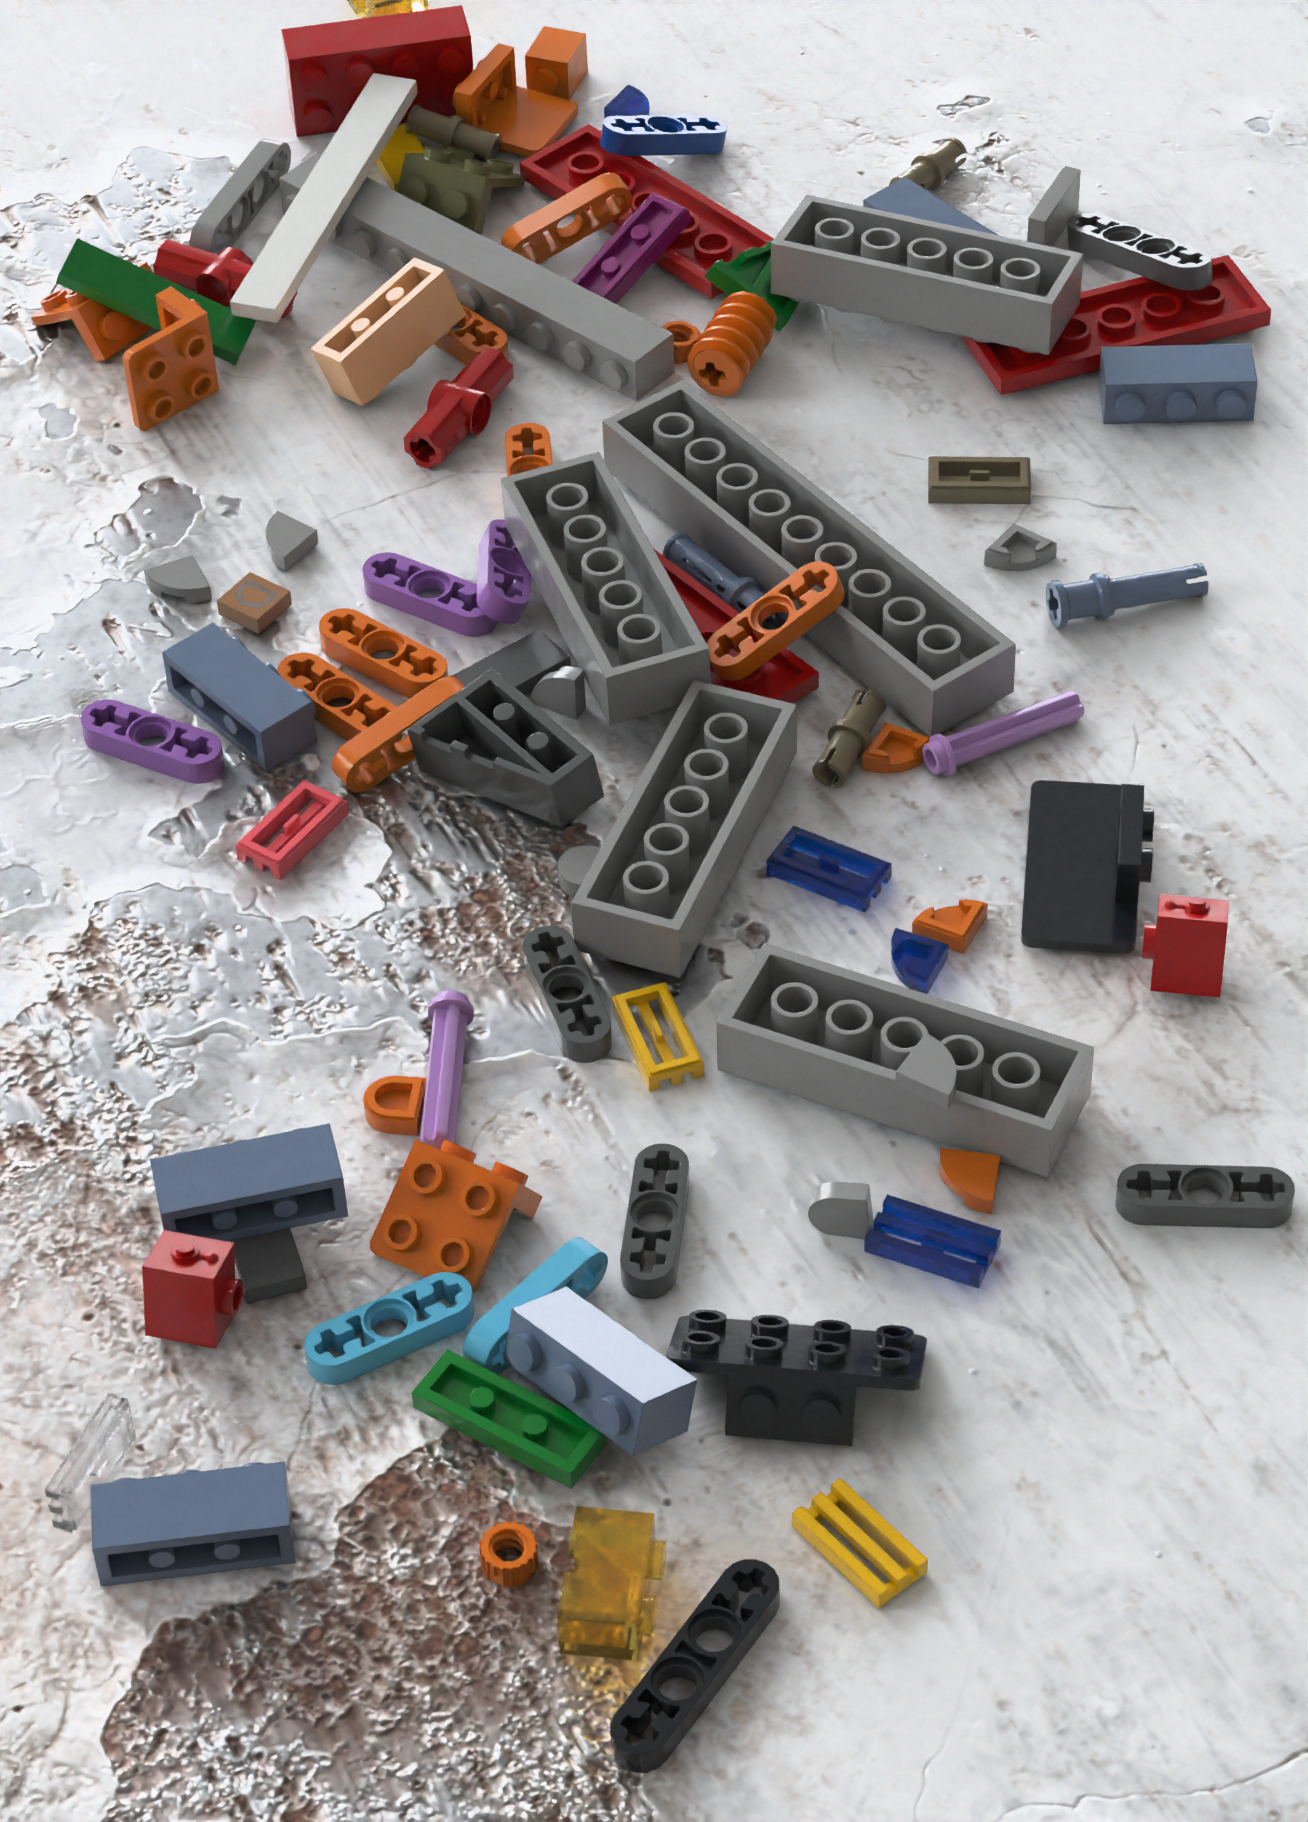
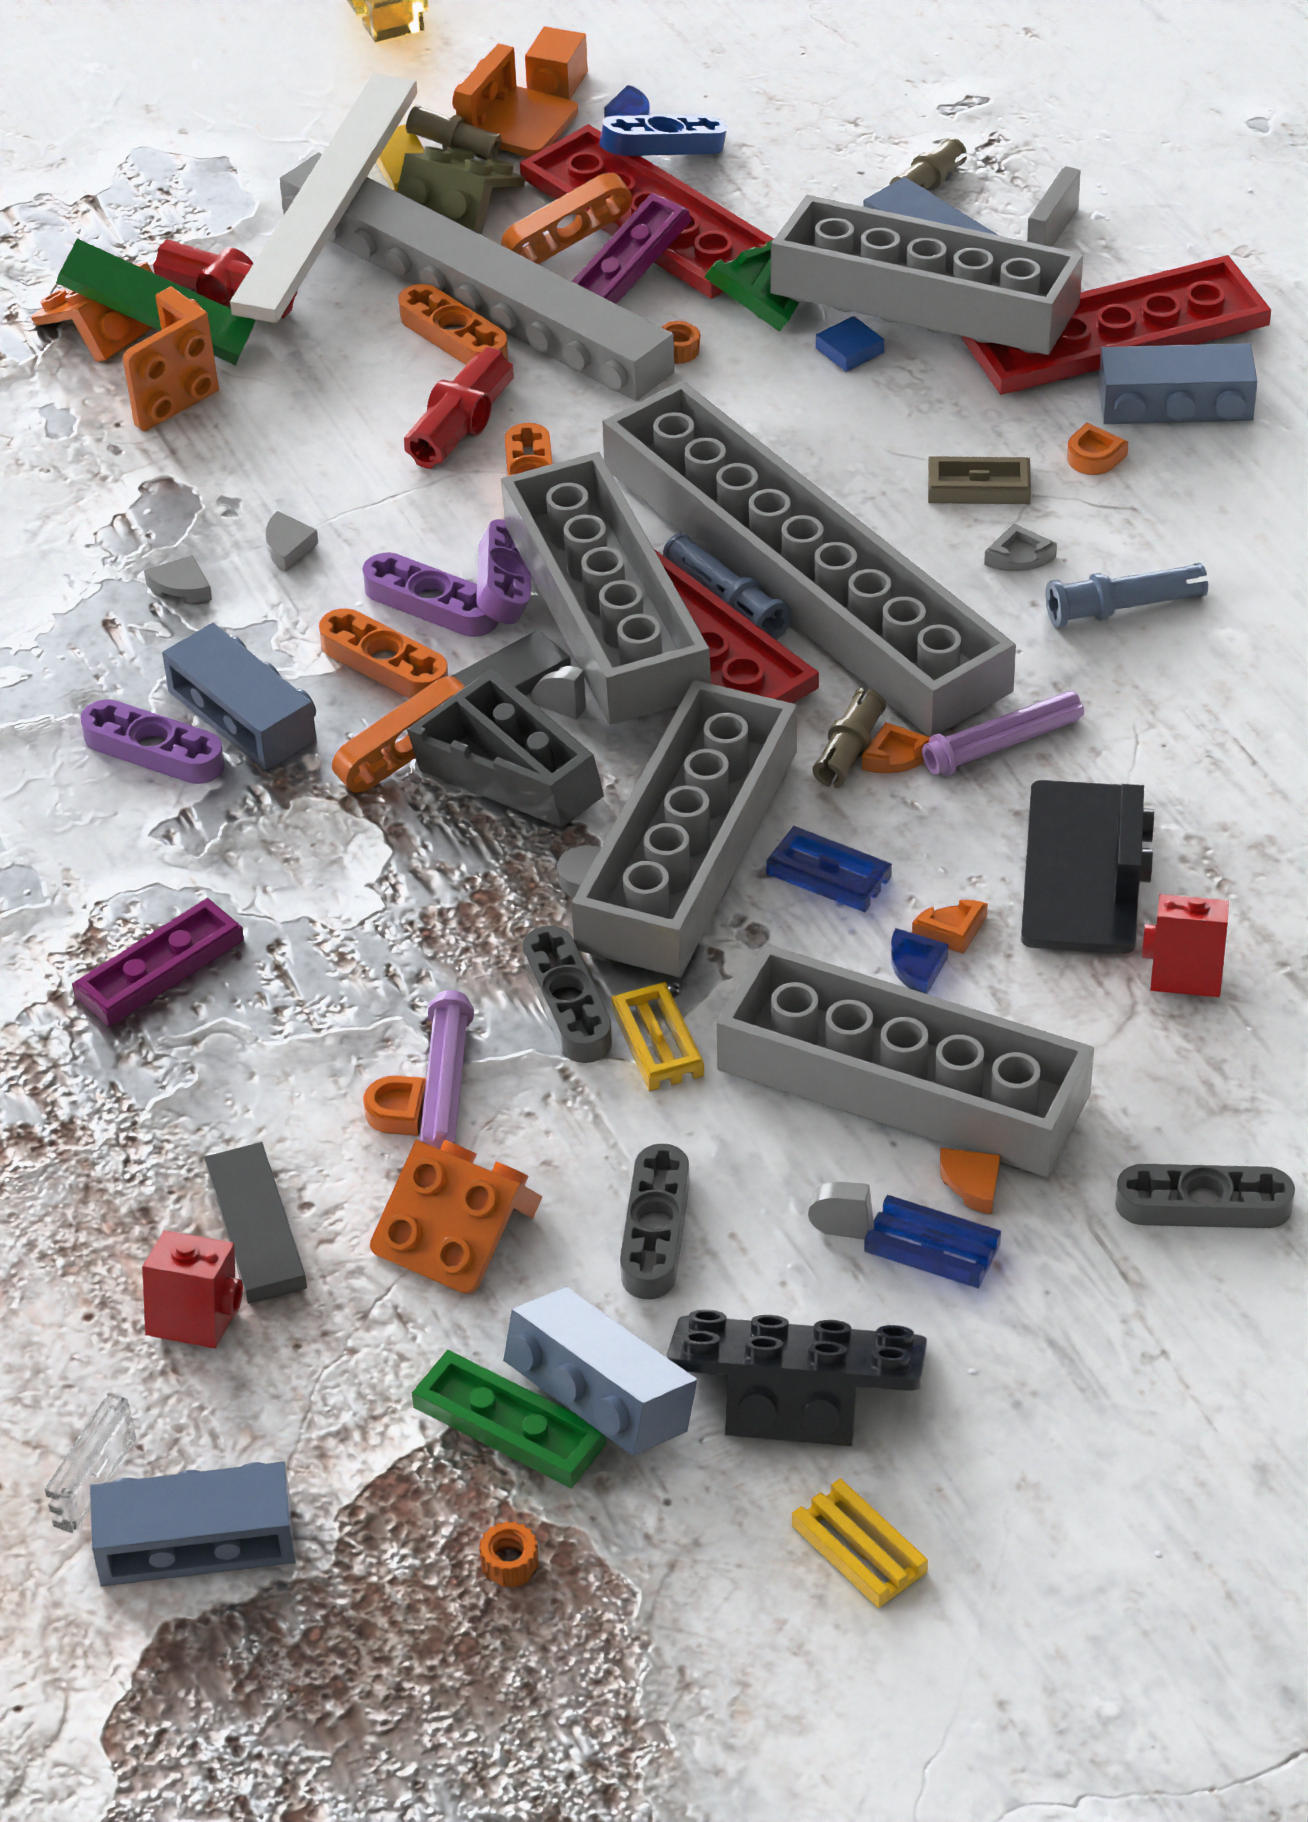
sand blue brick [150,1123,348,1241] -> none
light grey beam [189,138,291,255] -> none
medium nougat tile [217,572,292,634] -> none
coral tile [235,780,349,880] -> none
orange beam [277,652,402,743] -> none
red brick [281,5,473,137] -> none
medium azure beam [304,1272,474,1385] -> none
light nougat brick [311,258,466,406] -> none
medium azure beam [463,1237,608,1374] -> none
clear yellow brick [557,1506,666,1661] -> none
black beam [610,1559,780,1773] -> none
orange piece [688,291,778,397] -> none
orange beam [707,561,845,681] -> none
light grey tile [895,1033,957,1109] -> none
dark grey beam [1067,213,1213,290] -> none
none -> magenta tile [72,897,244,1027]
none -> blue tile [816,316,884,372]
none -> orange tile [1067,422,1128,475]

